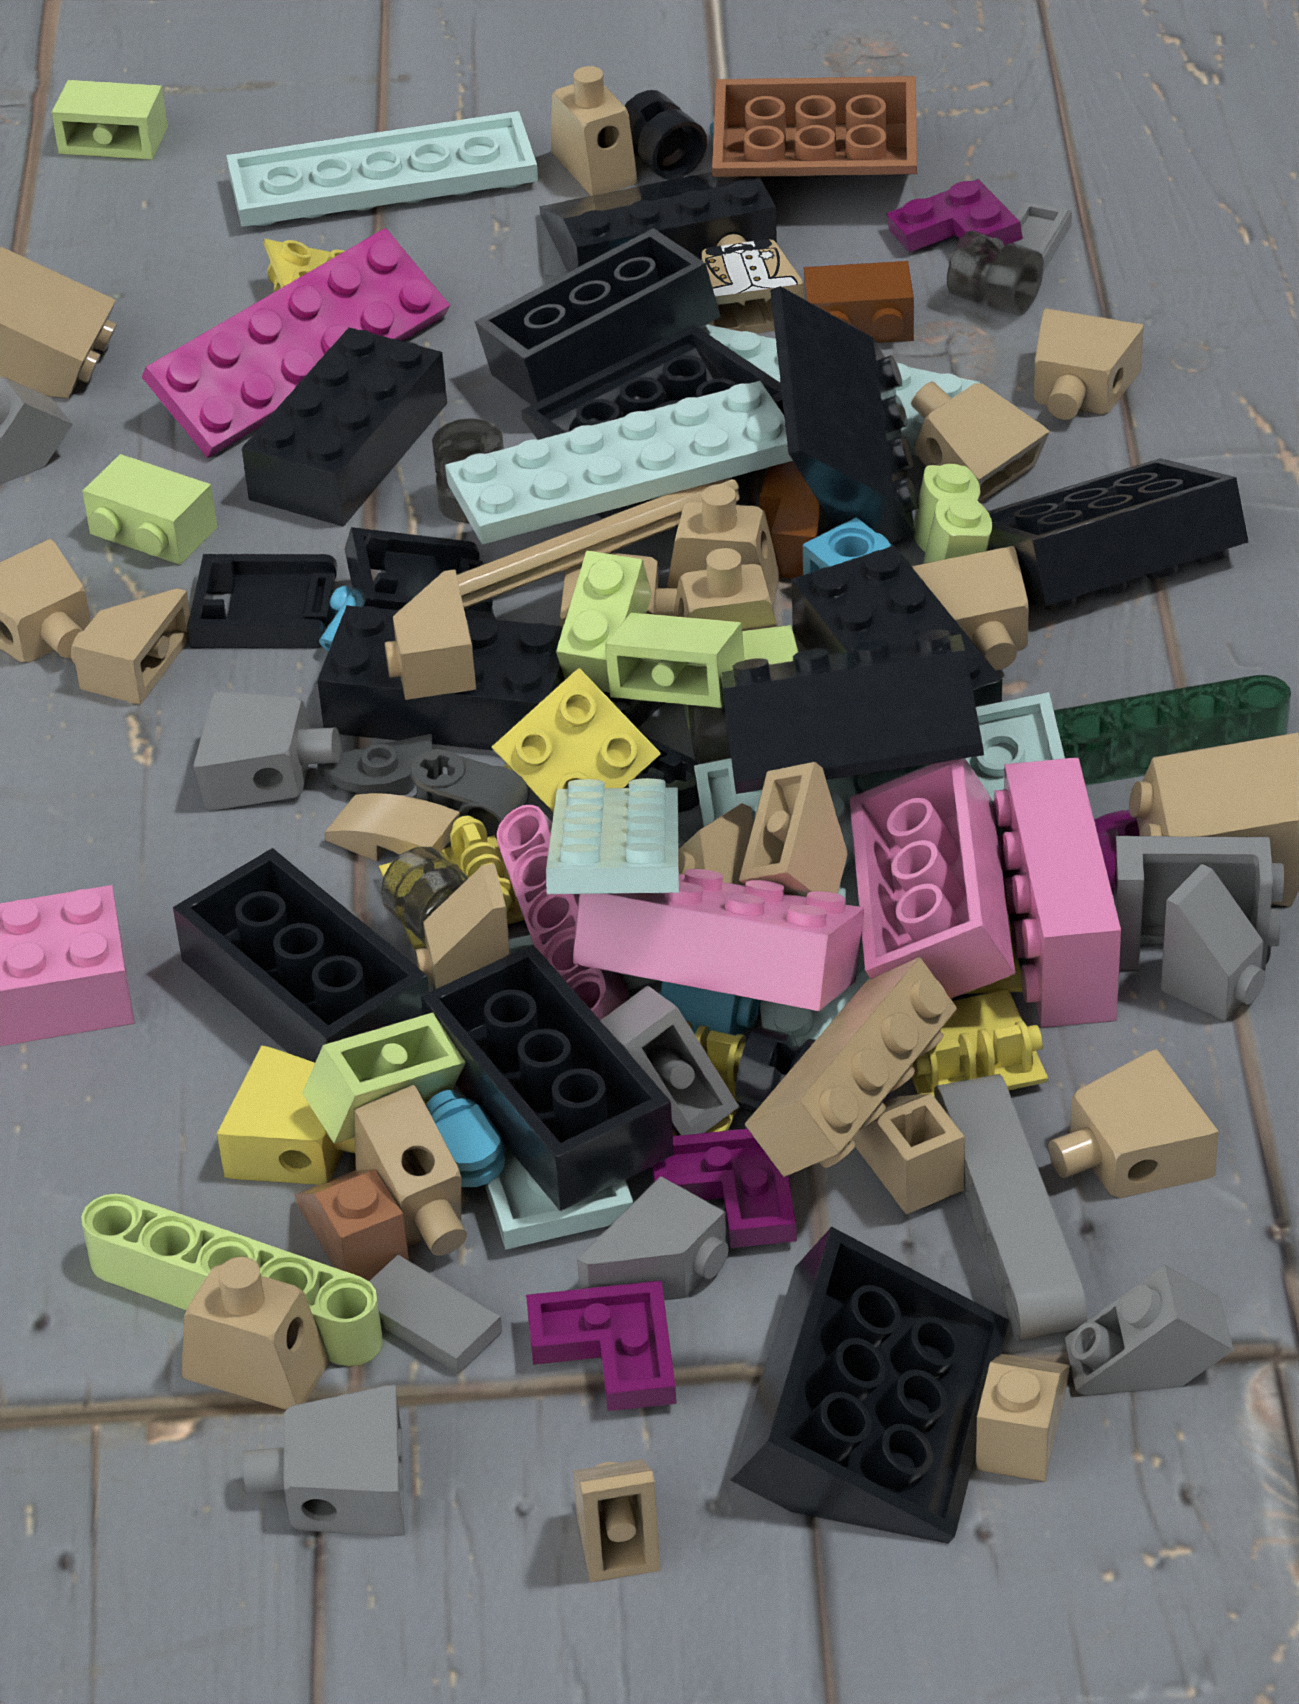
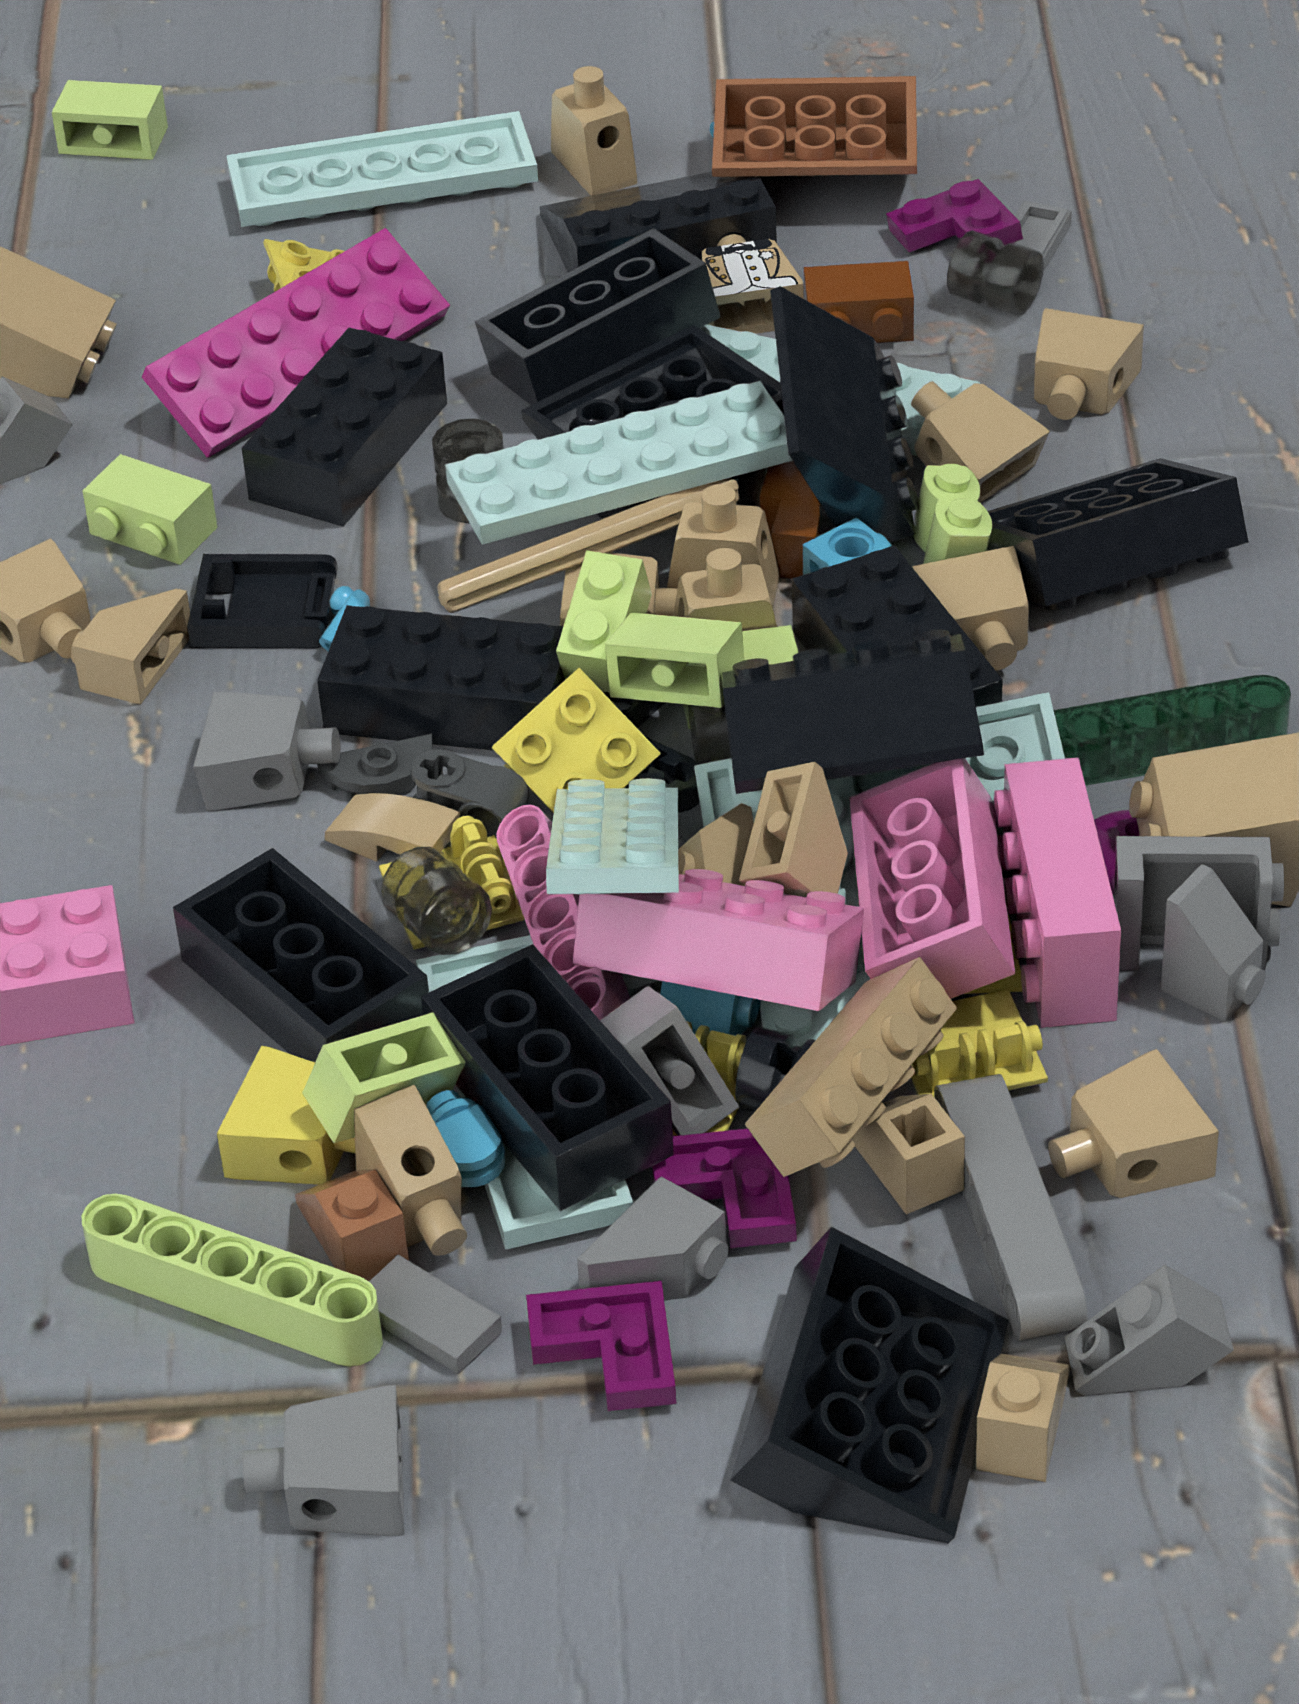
tan torso [181,1257,329,1410] -> none
black container [344,527,495,620] -> none
tan slope [385,570,476,700] -> none
tan slope [415,863,510,990] -> none
tan slope [573,1459,661,1582] -> none
black wheel [625,90,707,180] -> none

